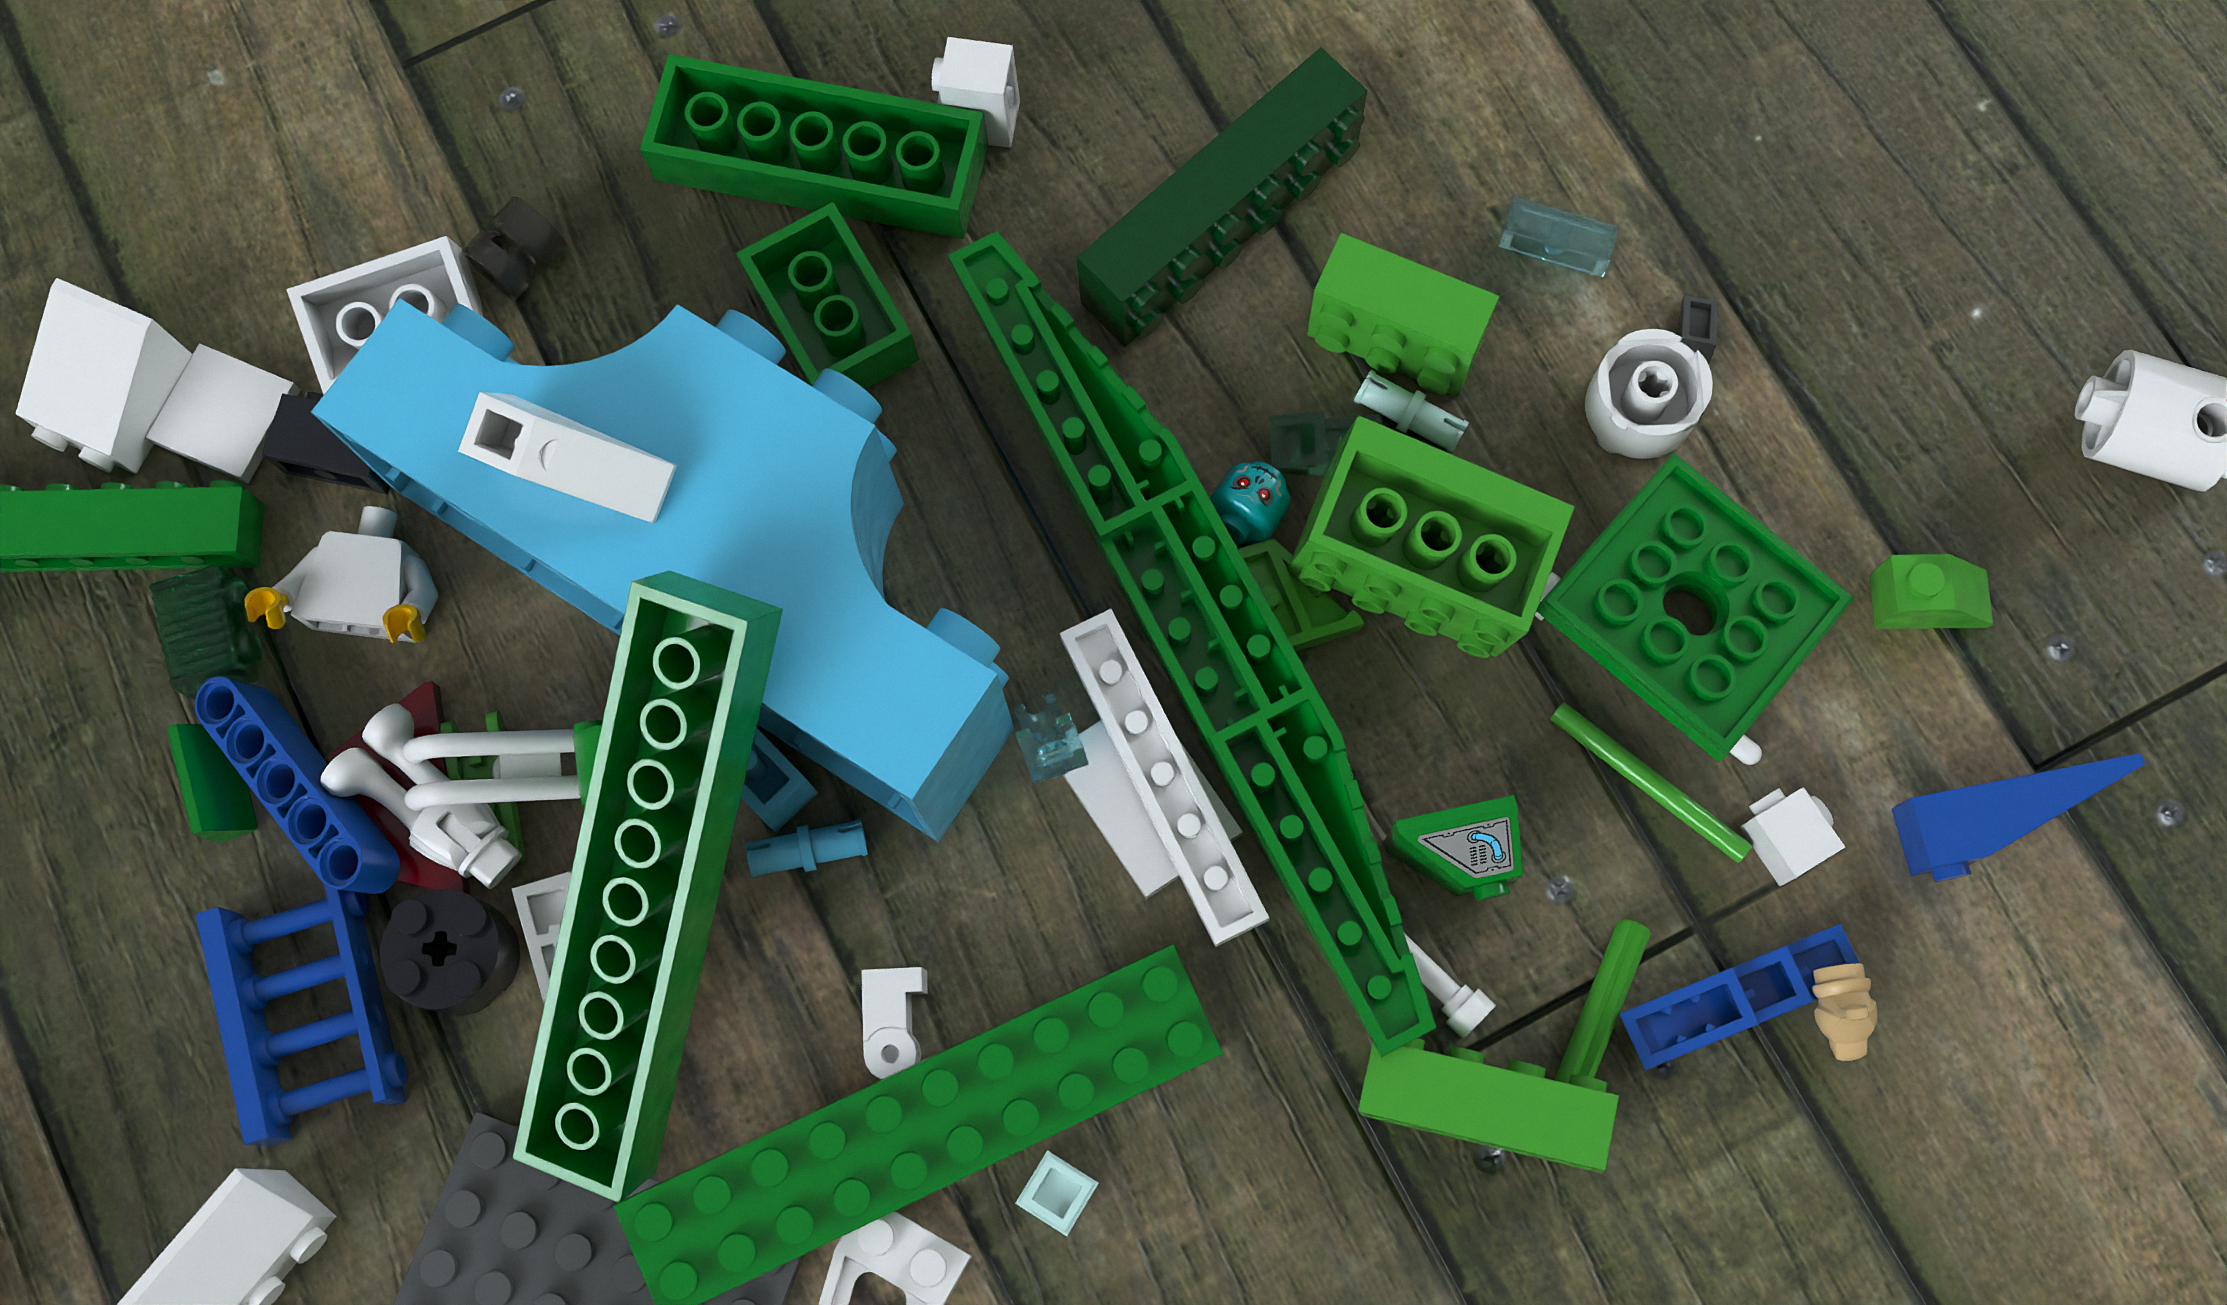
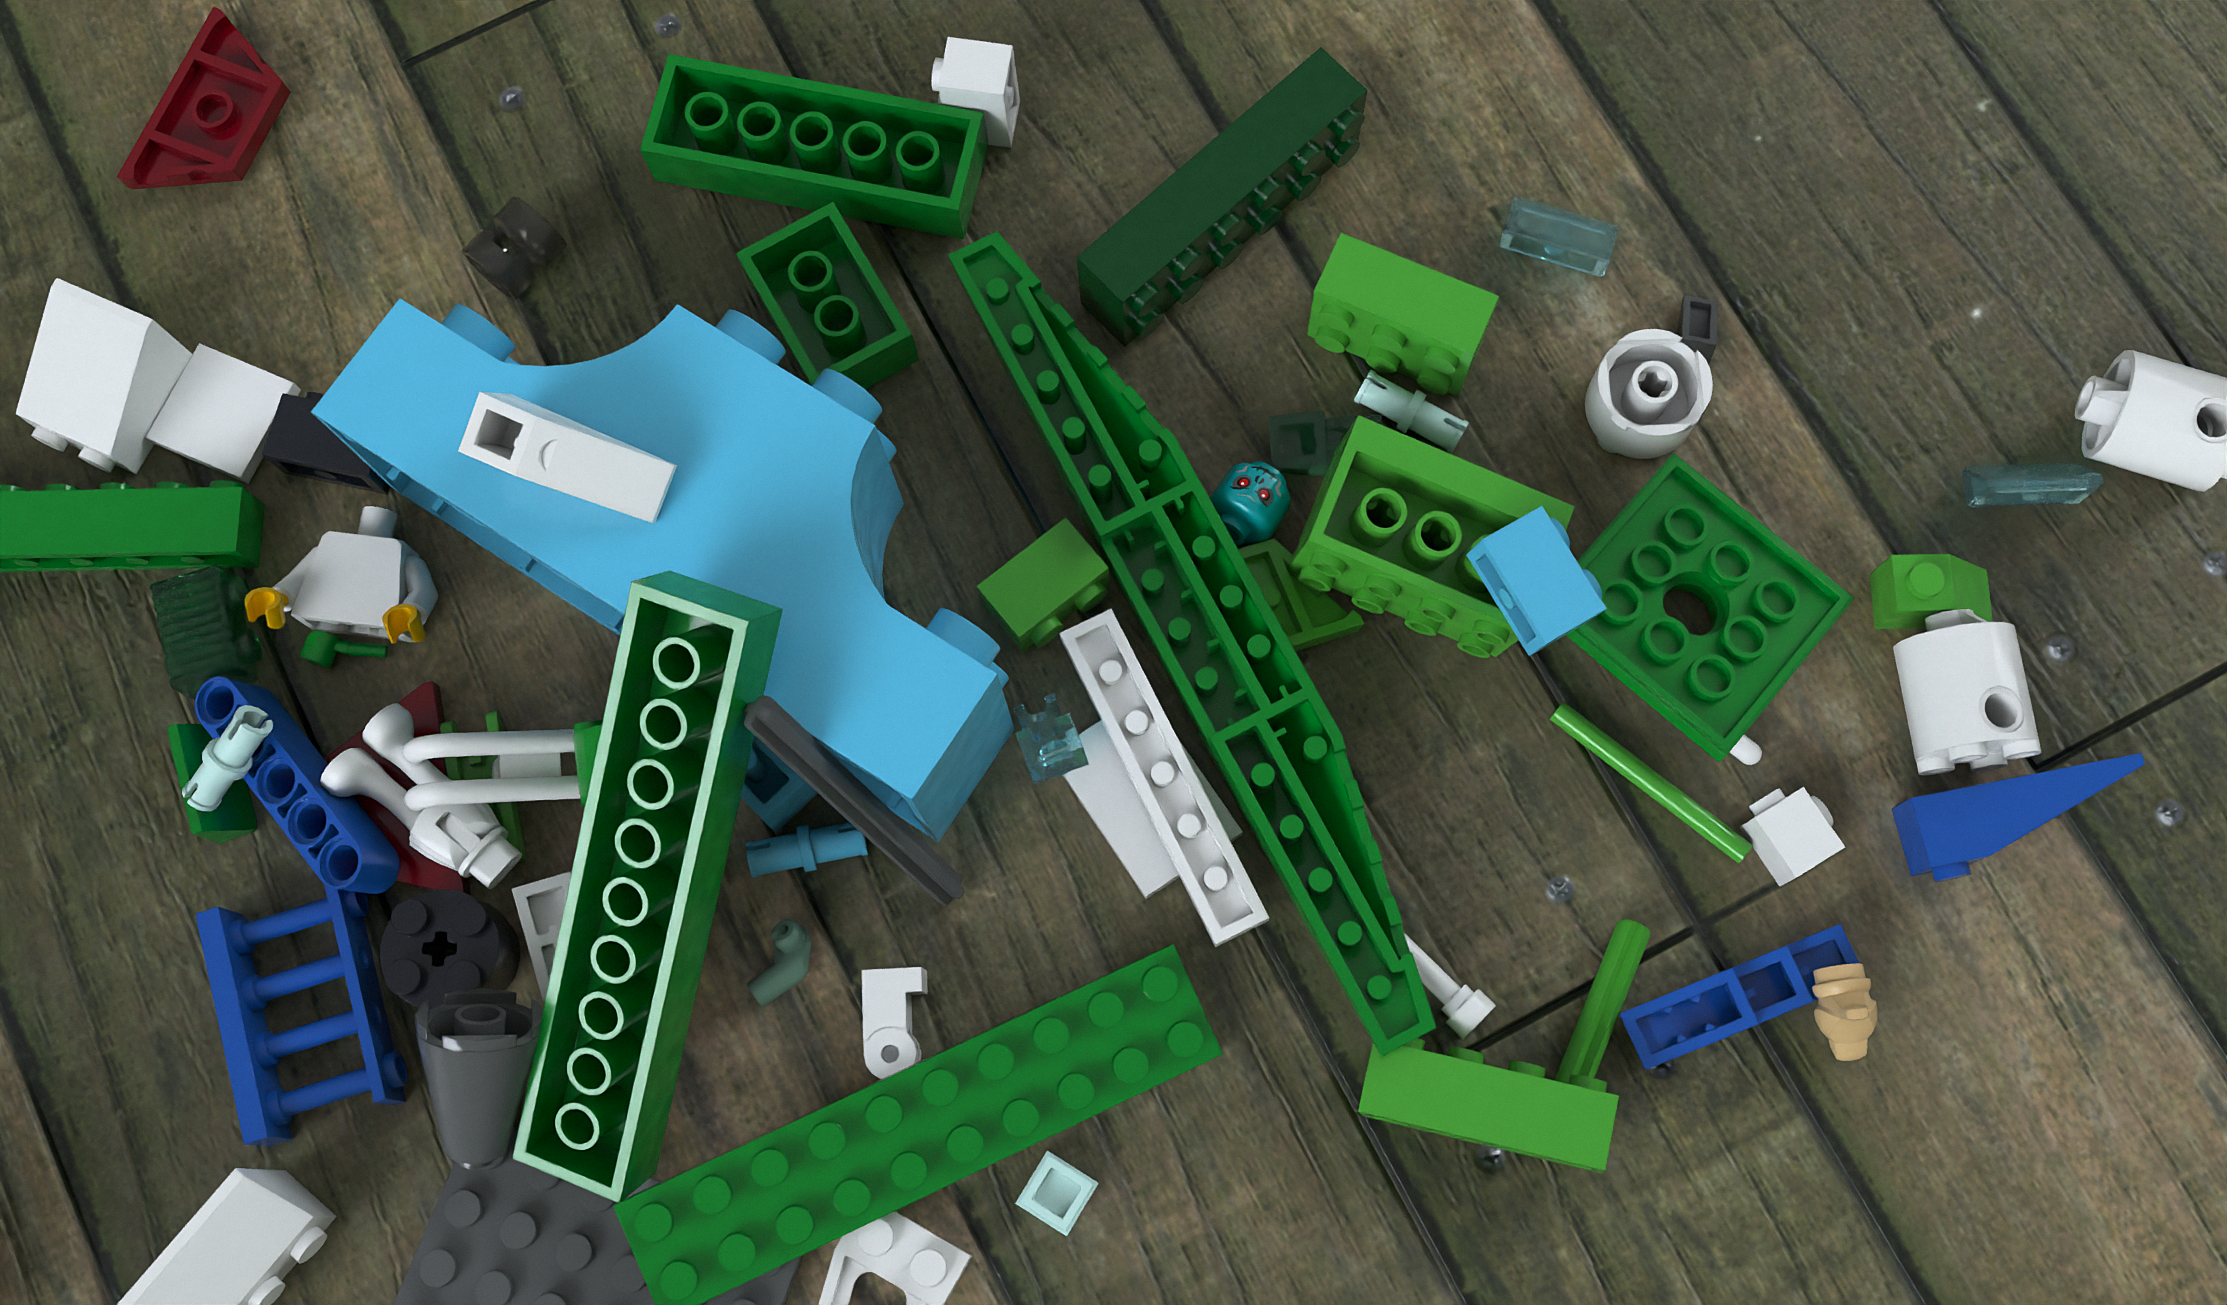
white slope [286,236,483,394] -> none
green slope [1384,795,1523,902] -> none
none -> dark red wing [117,7,291,189]
none -> light aqua pin [182,705,273,811]
none -> green hand [300,630,388,669]
none -> dark grey cone [415,988,543,1169]
none -> dark grey axle [743,696,964,905]
none -> sand green arm [747,919,812,1007]
none -> bright green brick [976,517,1110,652]
none -> medium azure brick [1467,506,1607,656]
none -> white cylinder [1893,609,2041,775]
none -> clear light blue slope [1963,463,2103,507]

